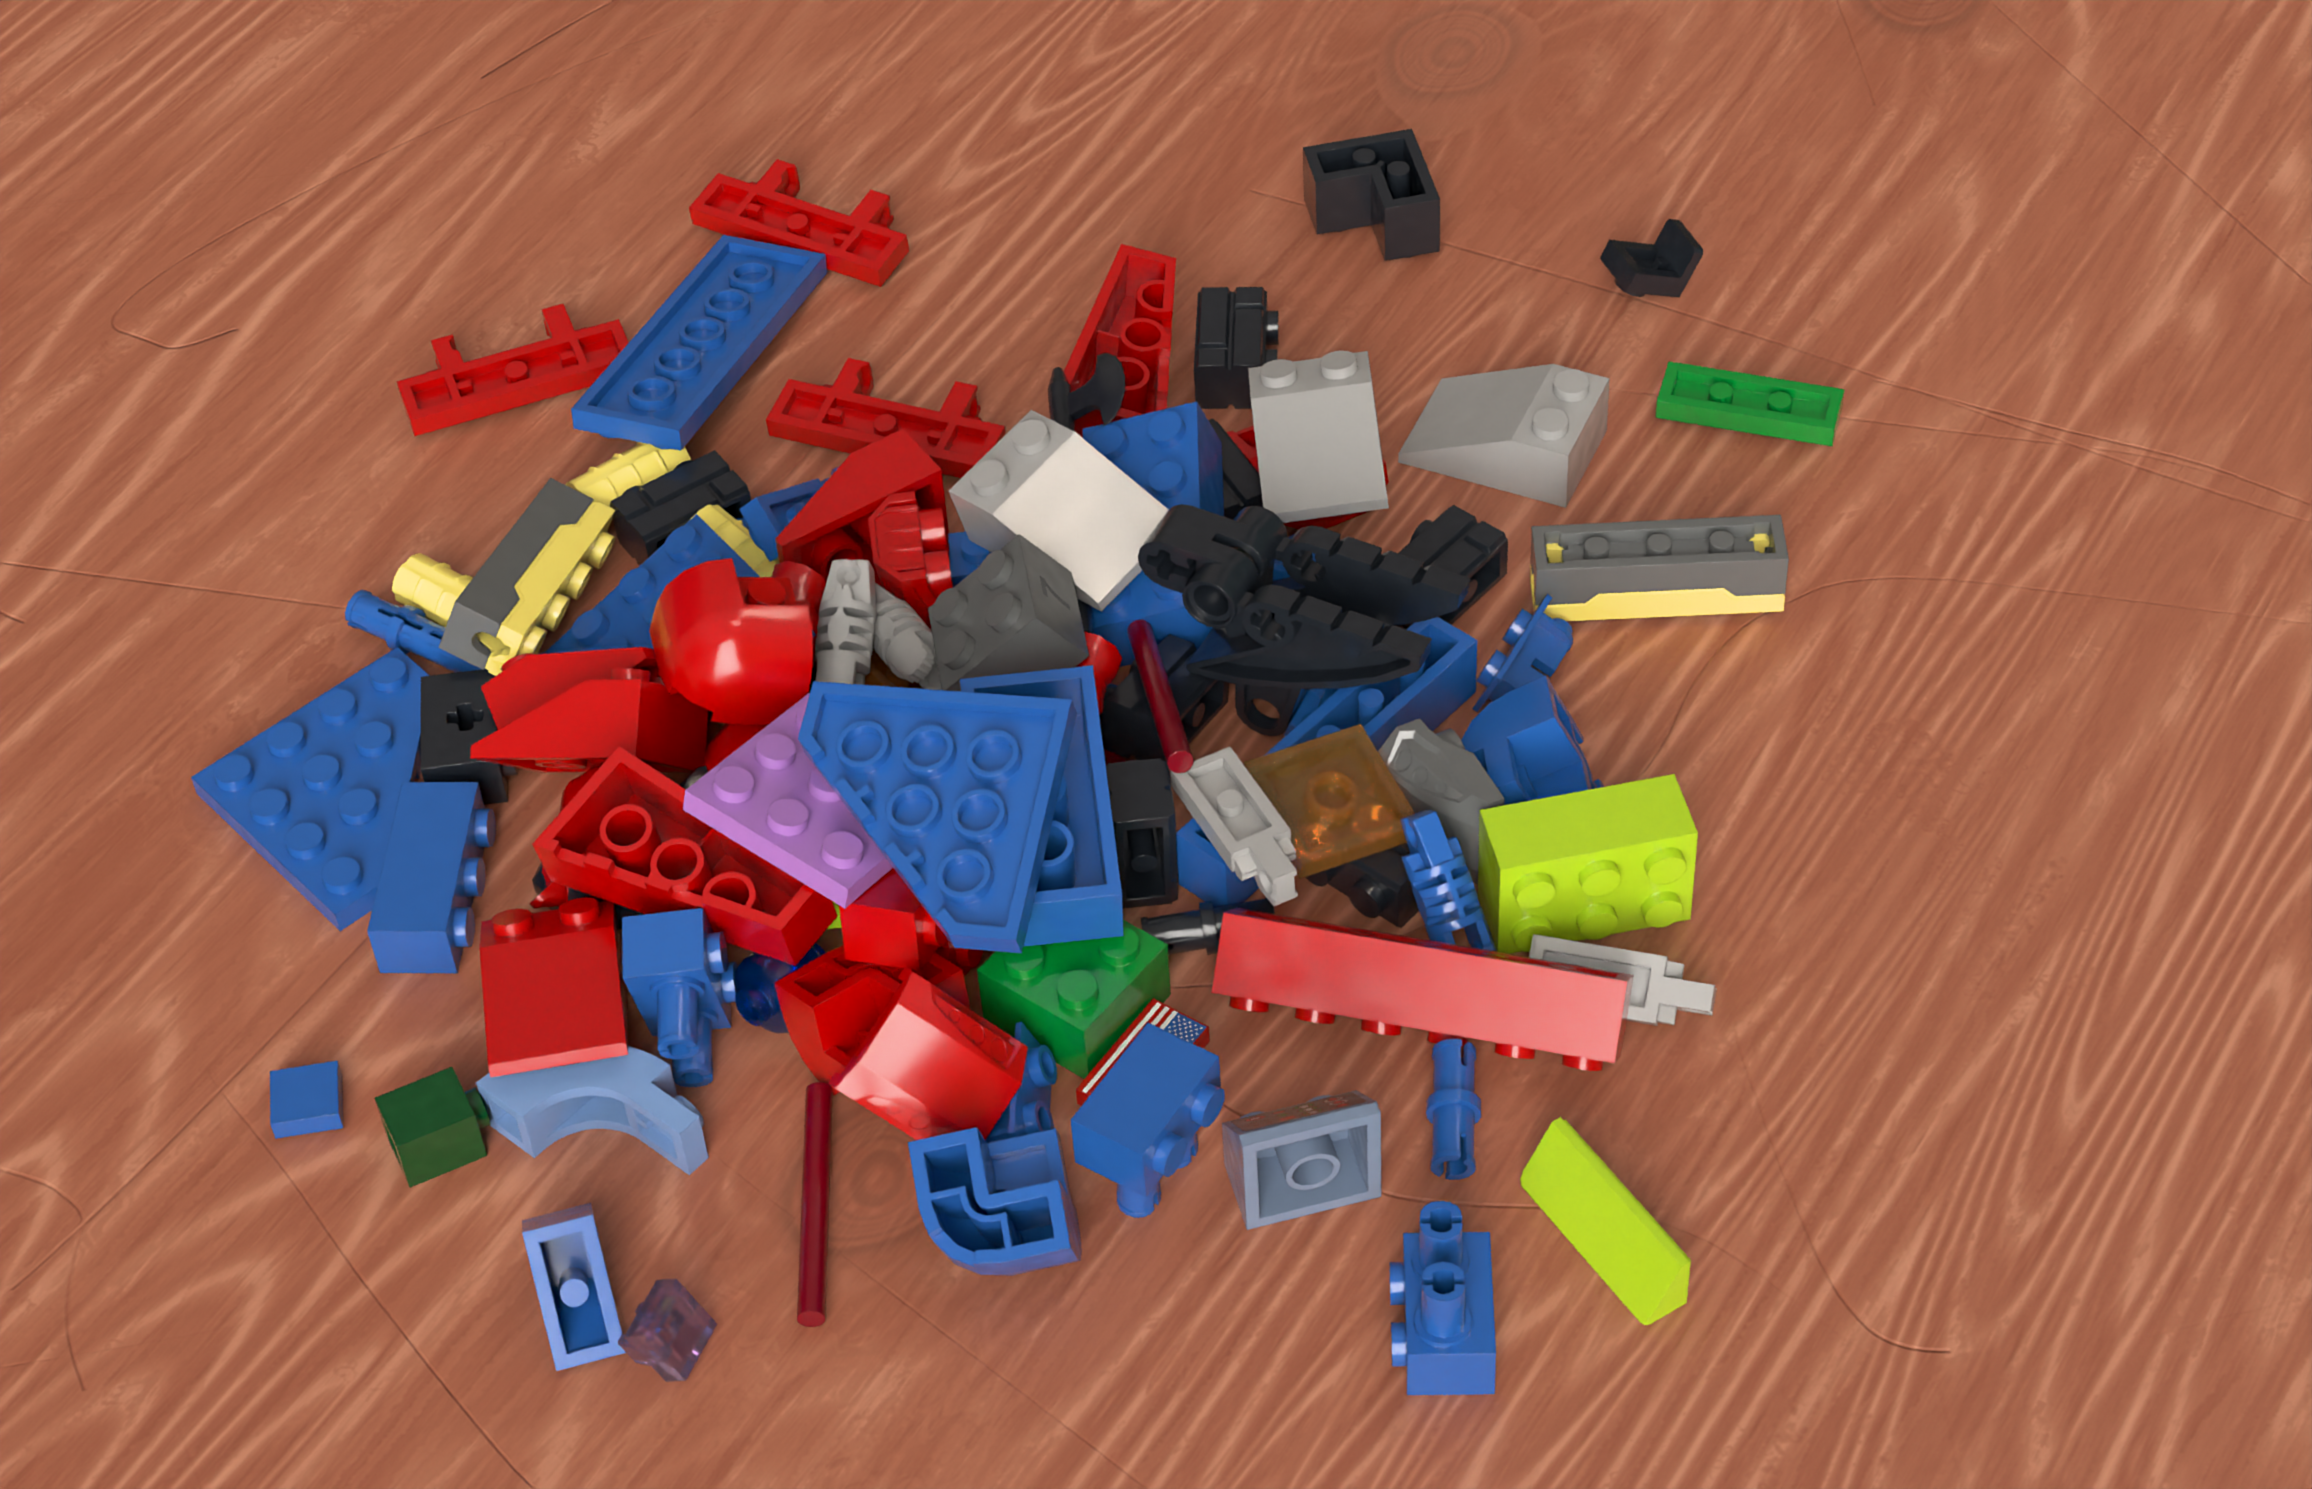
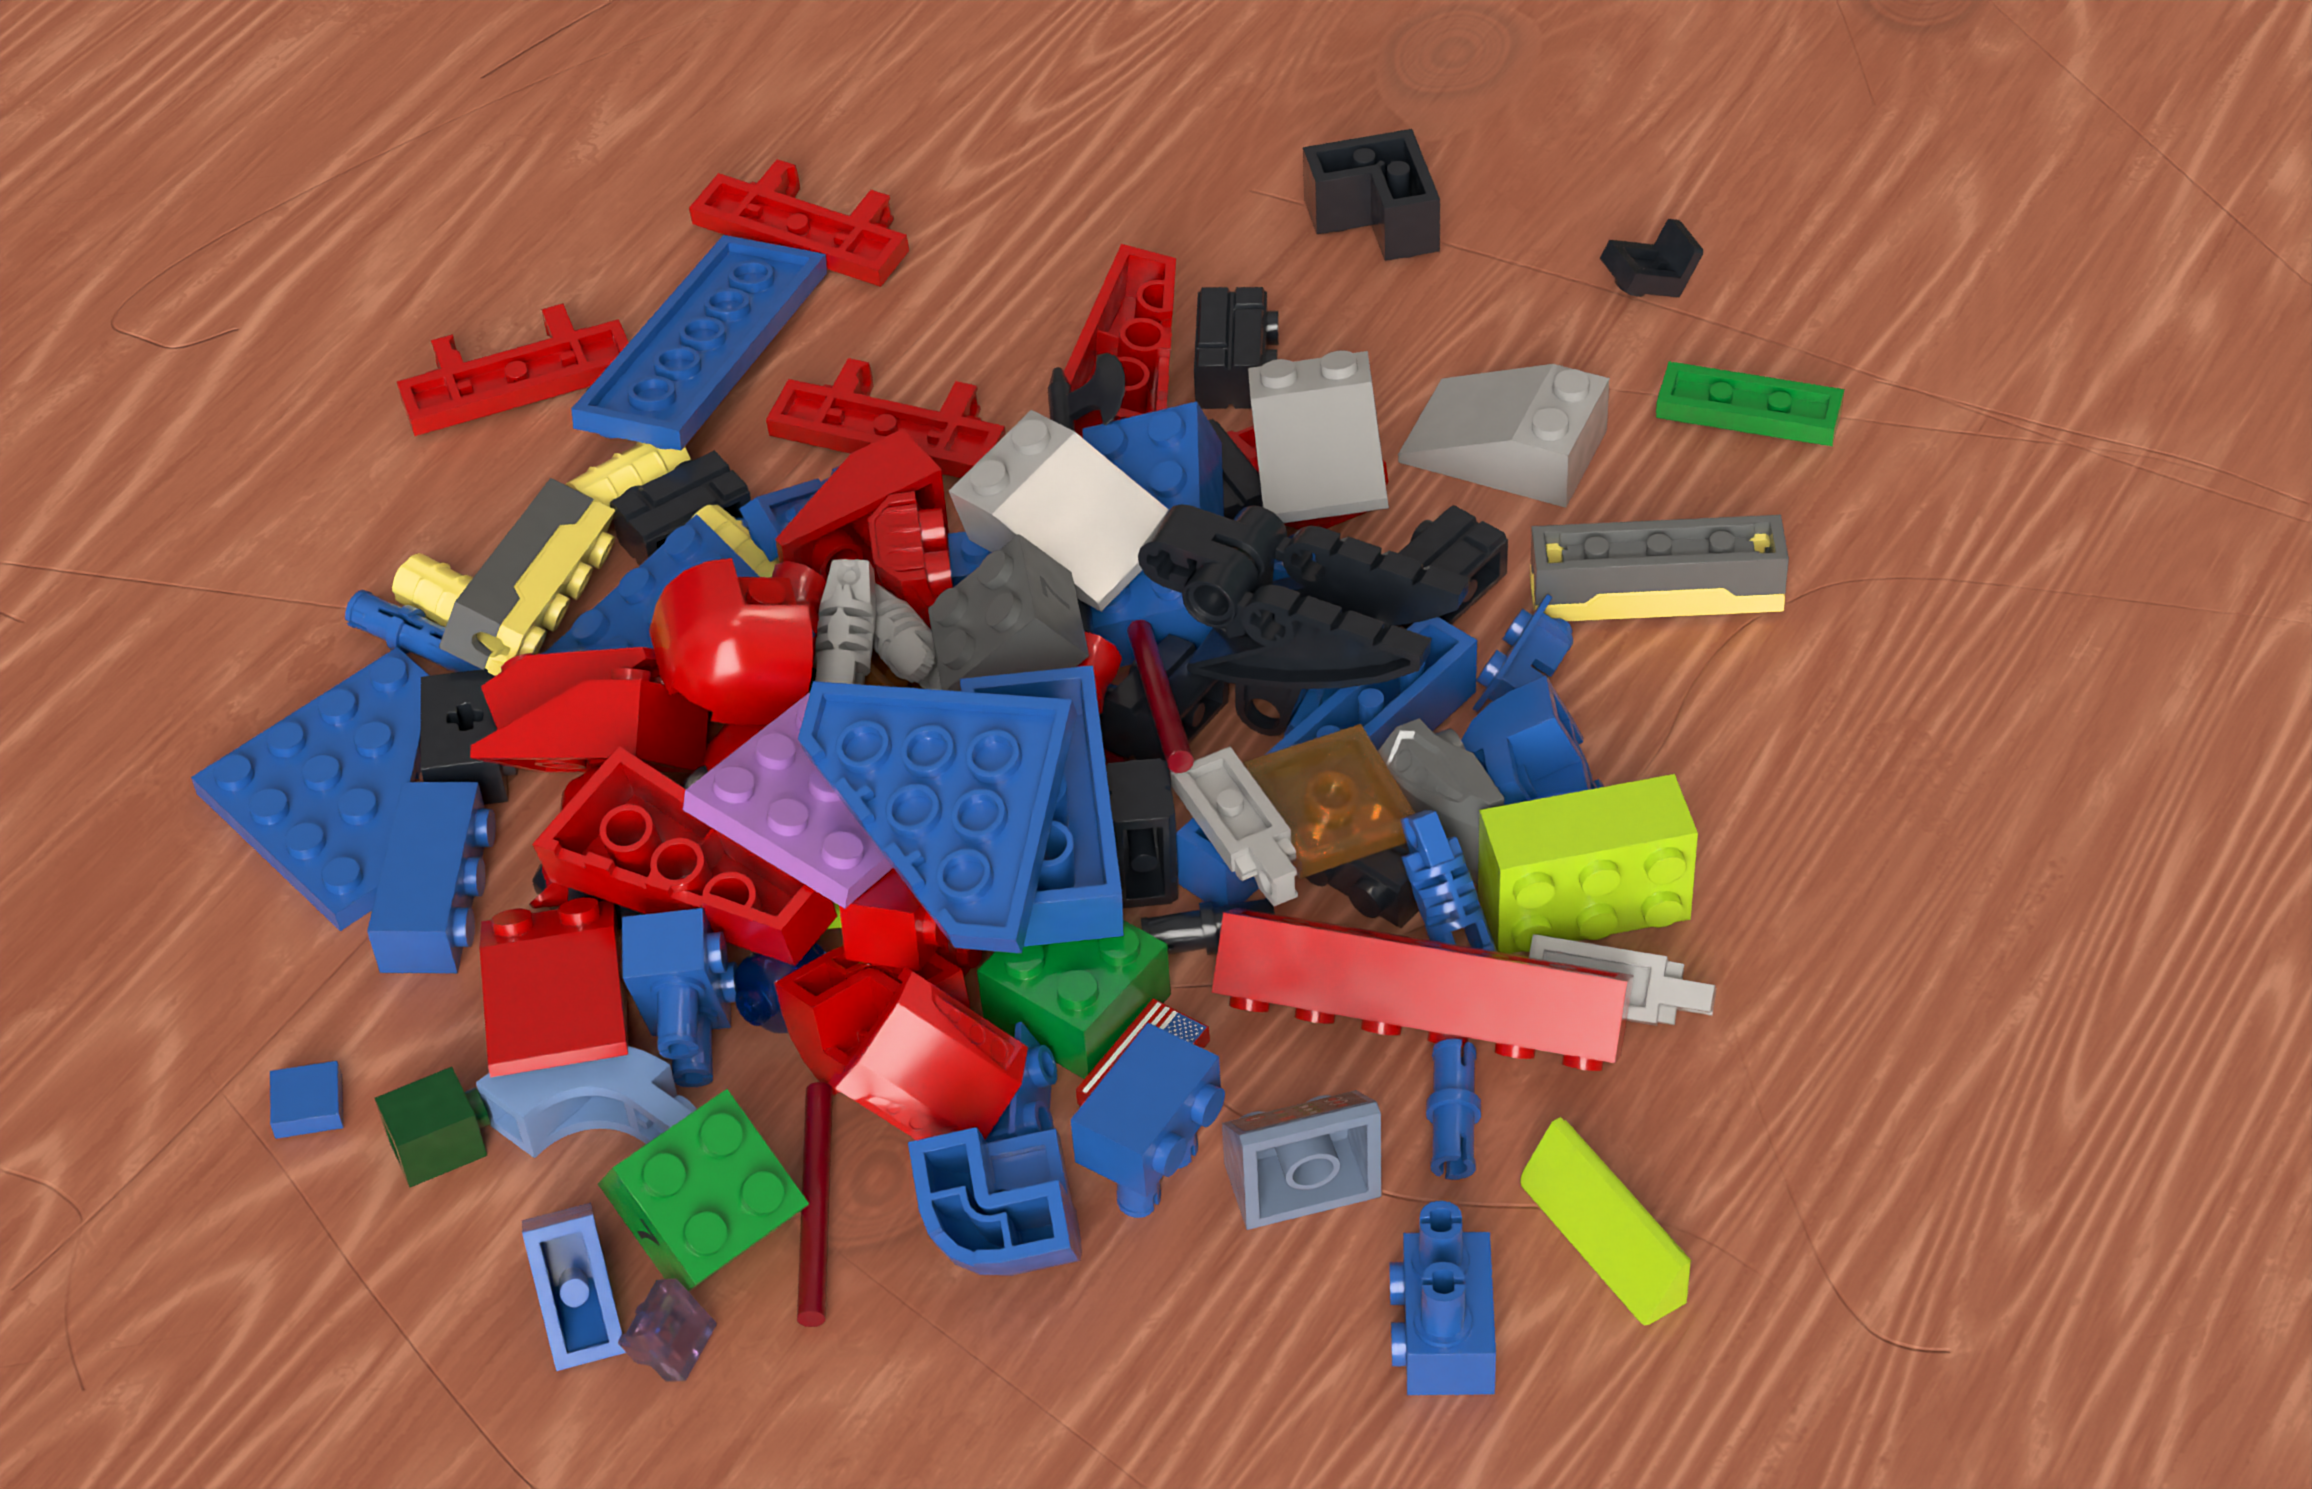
none -> green brick [598,1089,809,1299]

